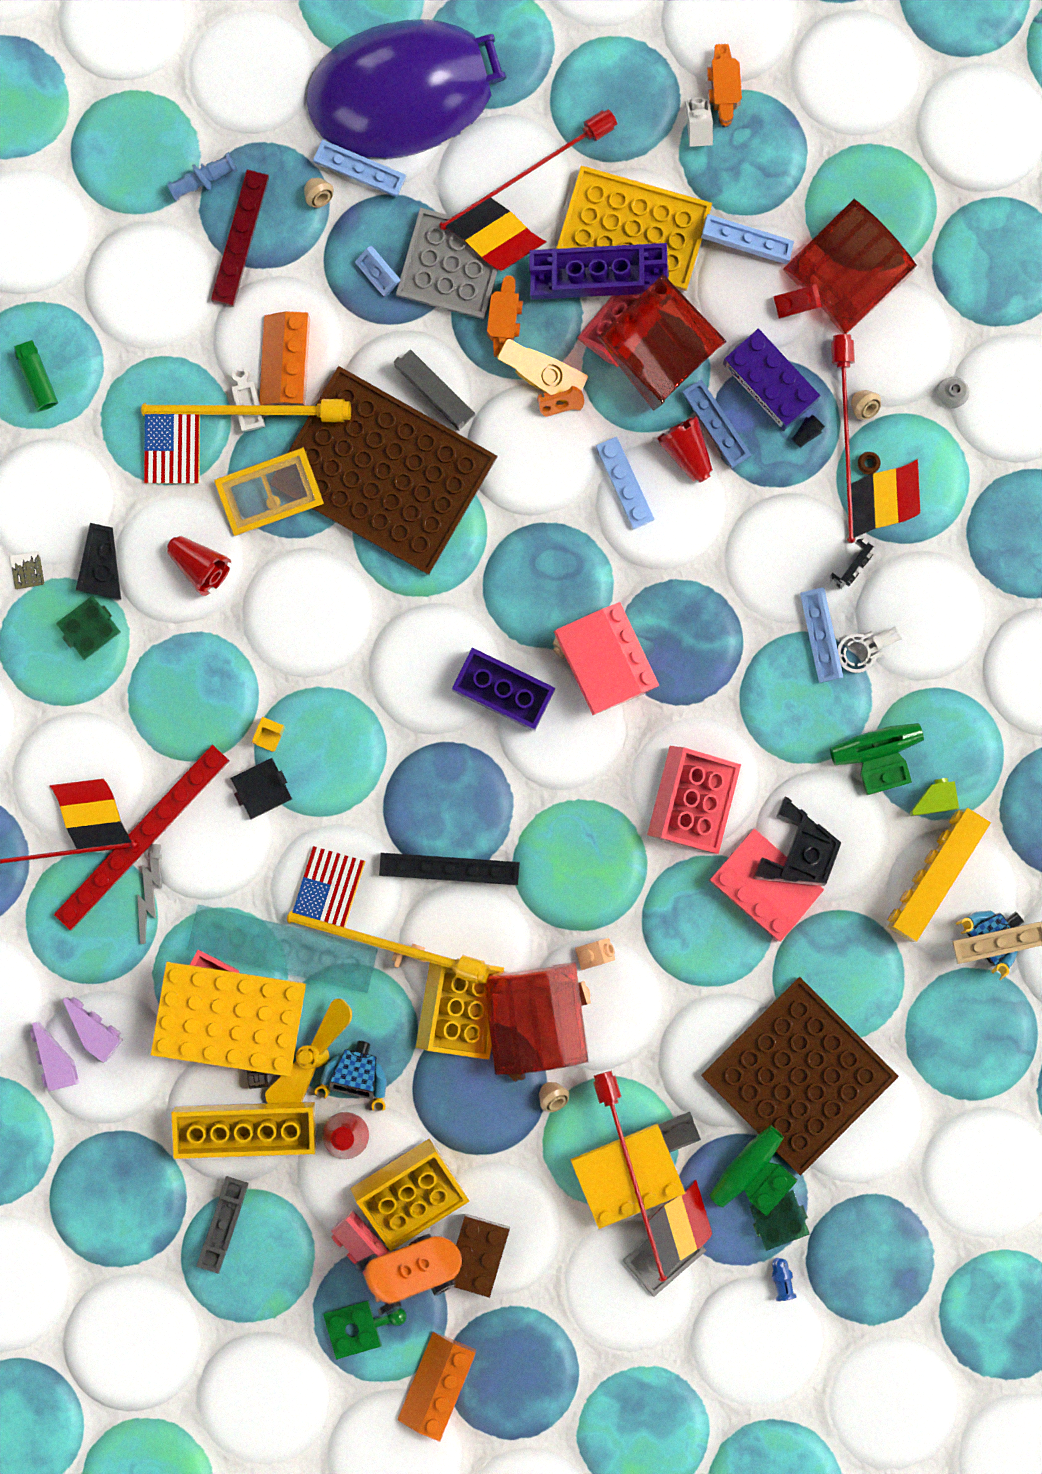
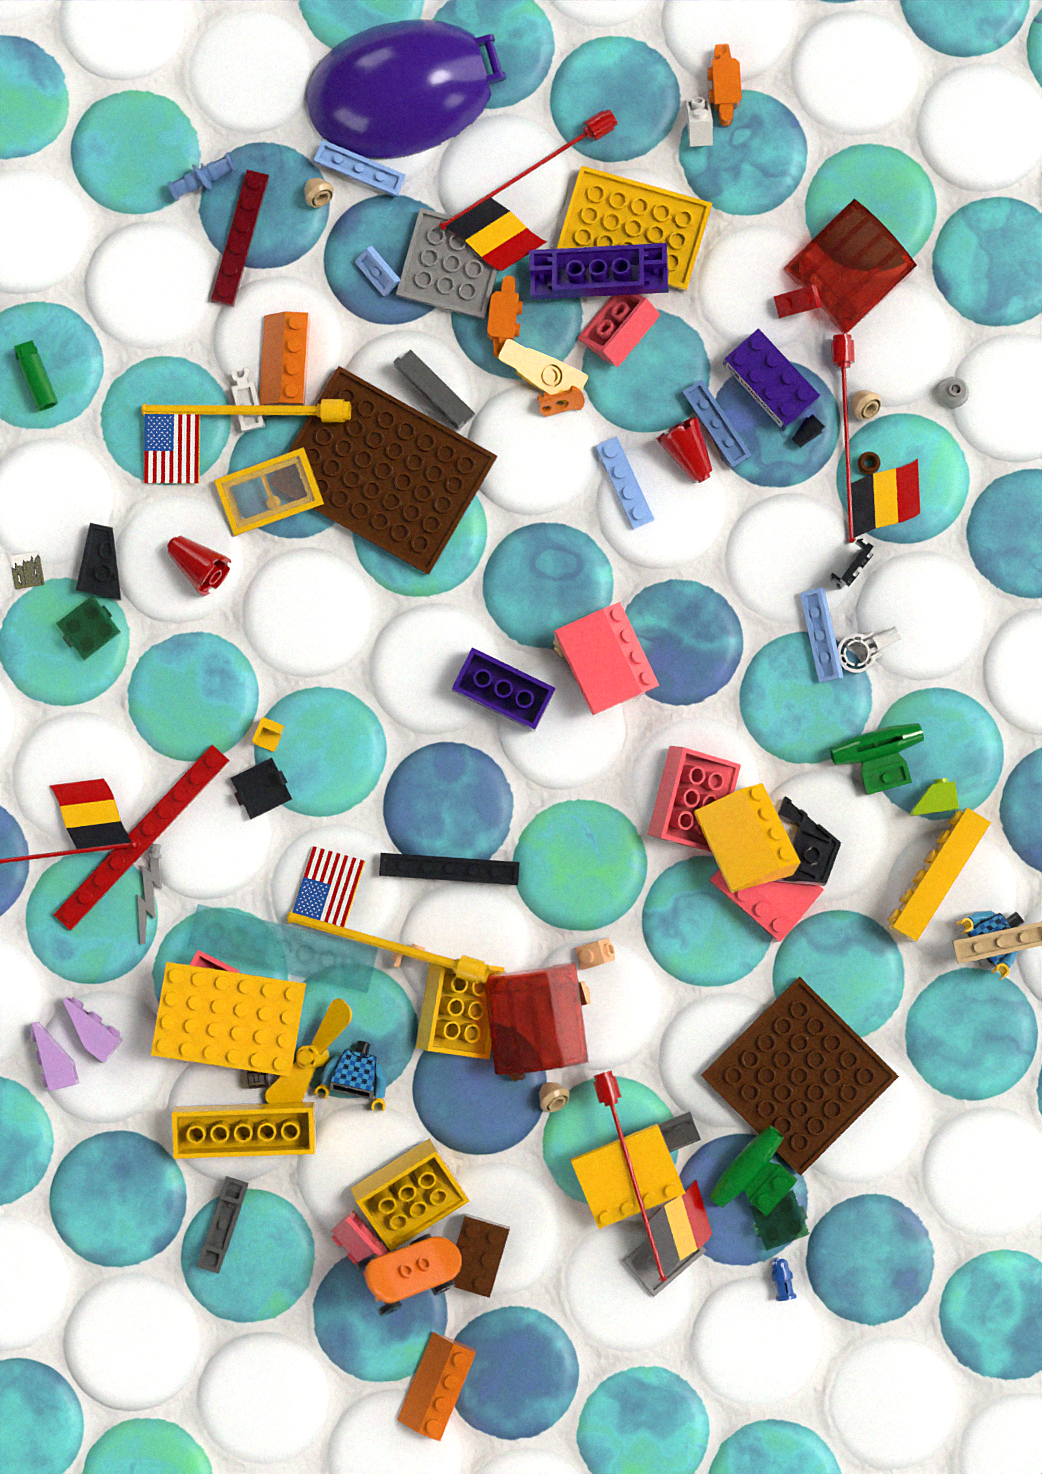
cone [322,1112,369,1159] -> none
green plate [323,1300,407,1360] -> none
clear red windscreen [597,274,727,411] -> none
light blue plate [701,214,794,264] -> none
none -> yellow slope [694,783,801,893]

